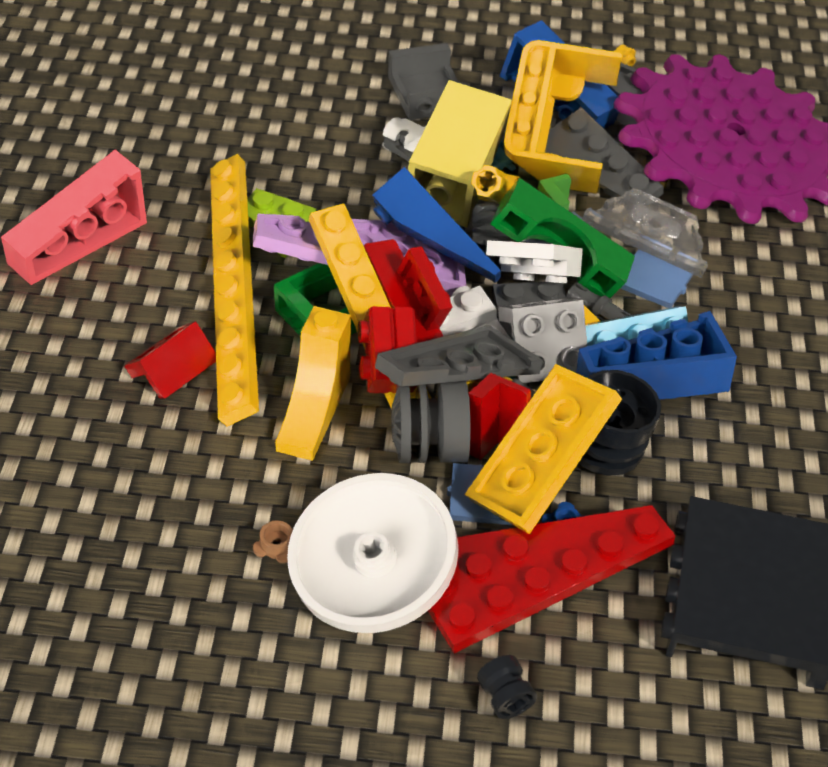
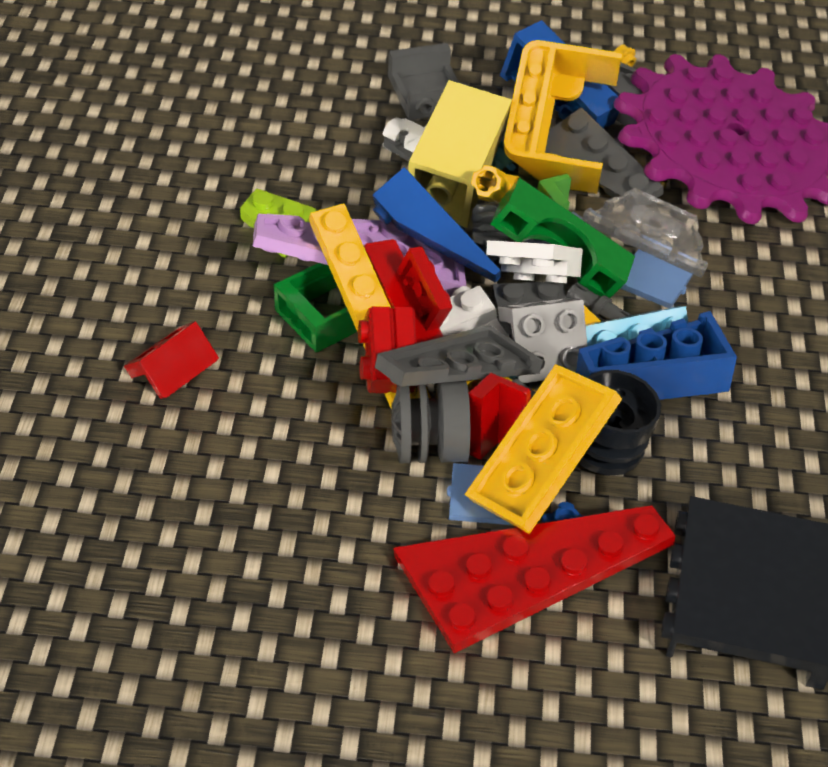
coral wedge [1,150,147,285] -> none
yellow plate [210,154,259,427] -> none
medium nougat plate [253,521,293,563] -> none
yellow arch [275,306,351,461] -> none
white dish [287,473,458,633] -> none
black wheel [477,655,537,719] -> none

